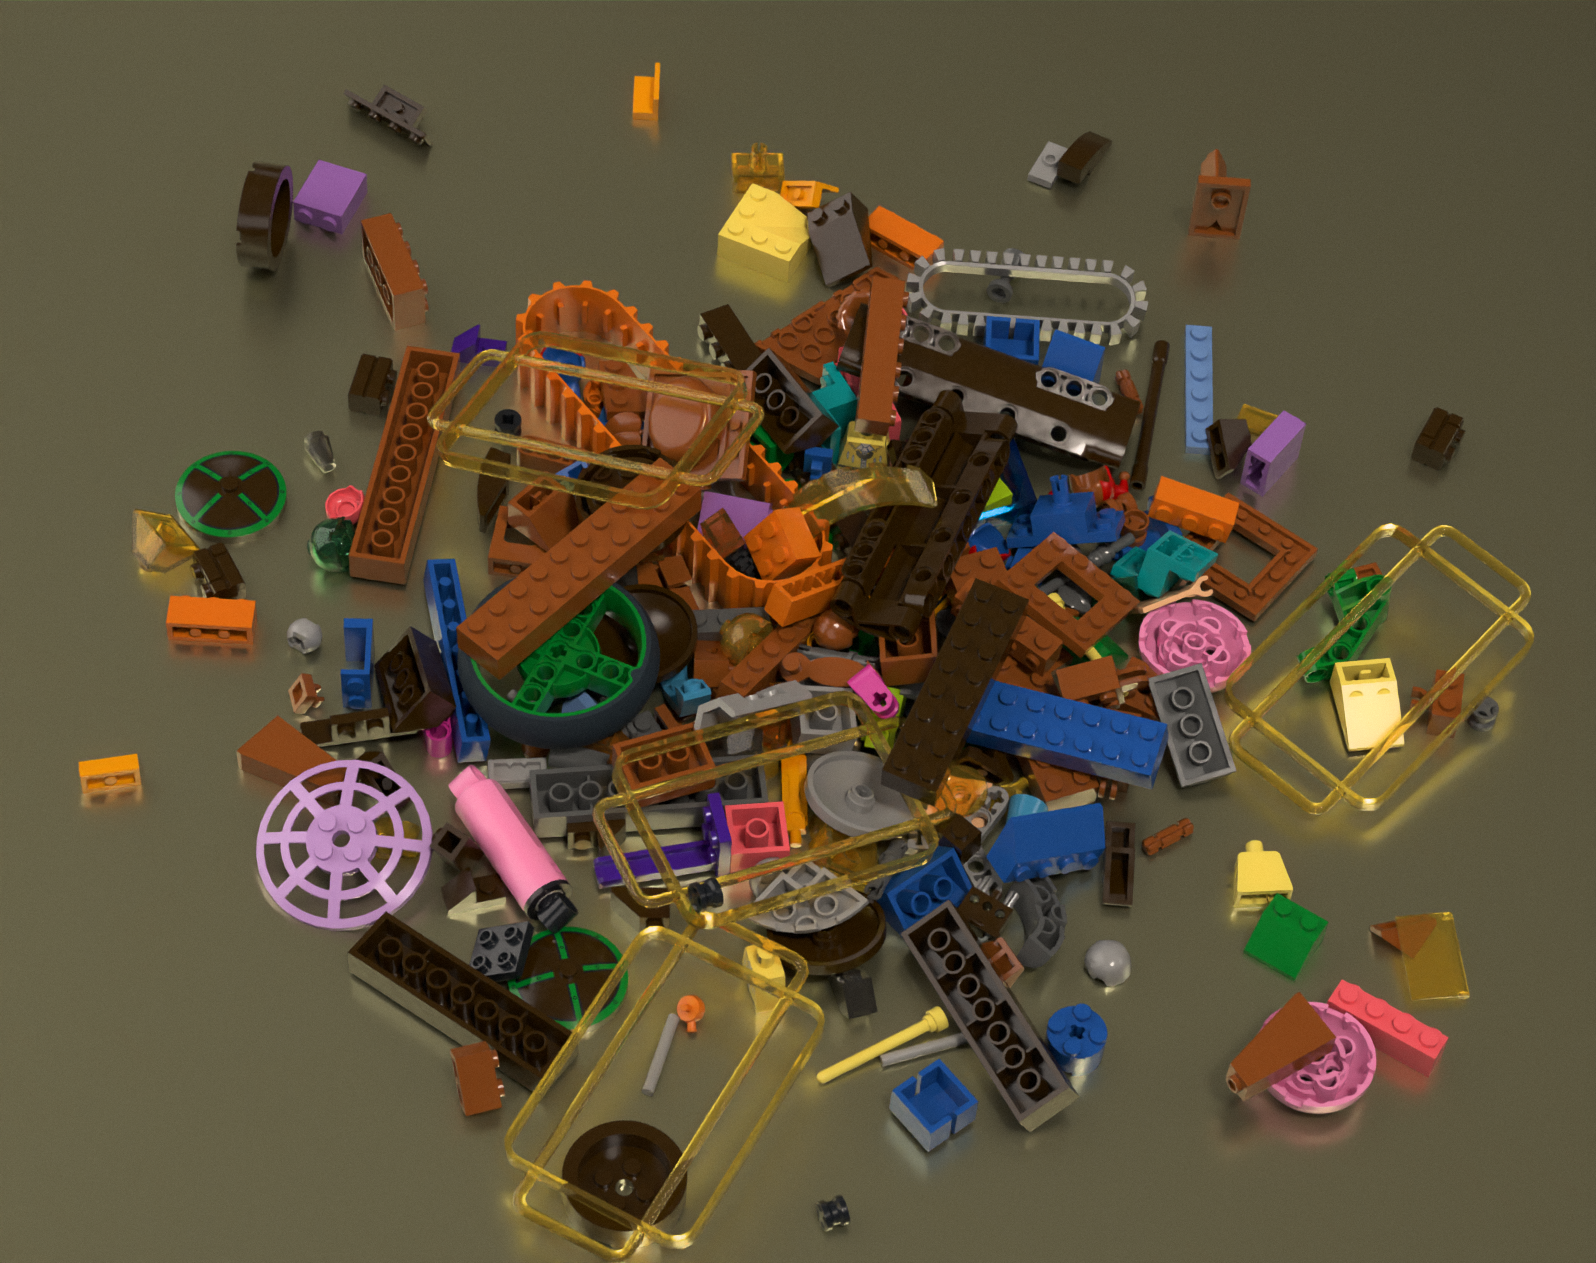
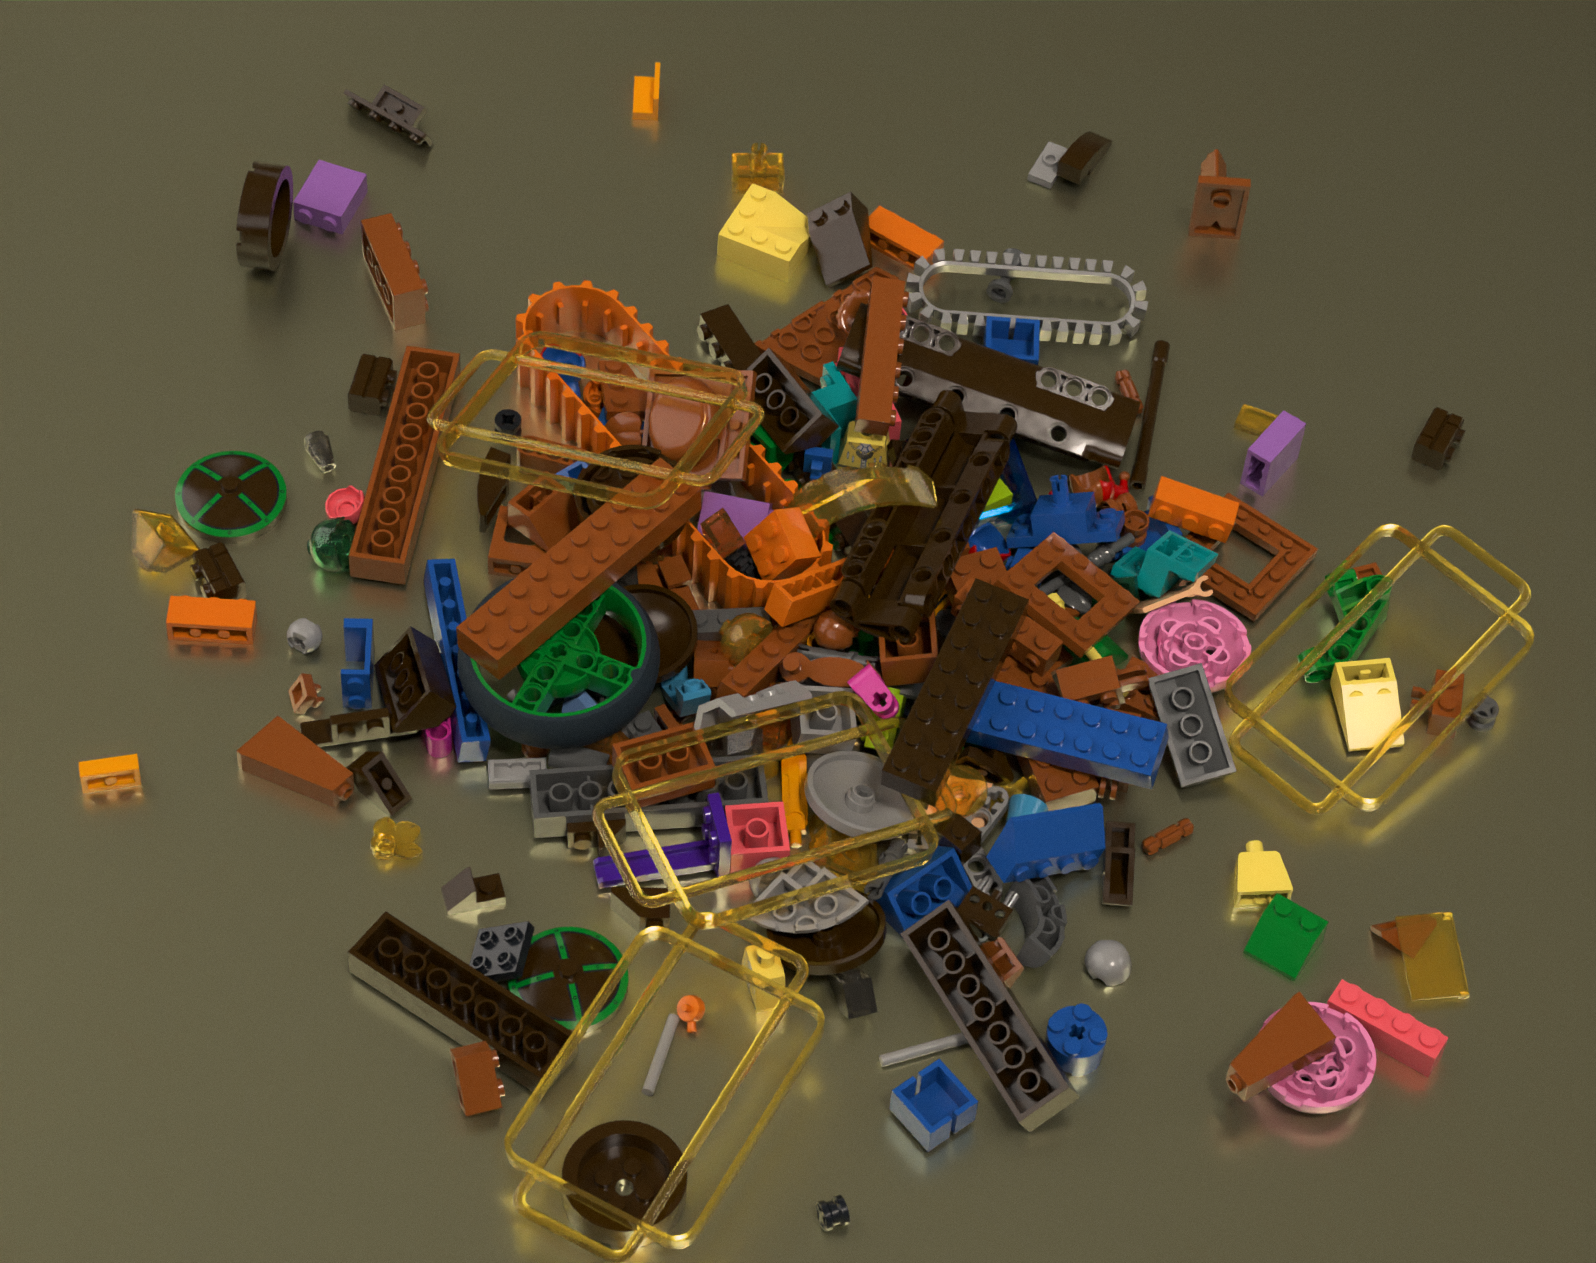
lavender dish [256,760,433,931] -> none
dark brown brick [429,822,484,872] -> none
bright pink piece [448,764,579,934] -> none
dark purple slope [451,325,507,368] -> none
black wheel [688,878,724,913] -> none
light orange panel [780,181,839,209] -> none
light yellow piece [816,1006,949,1083] -> none
blue slope [1041,330,1106,396] -> none
medium blue plate [1184,325,1213,455] -> none
dark brown slope [1205,419,1252,479] -> none

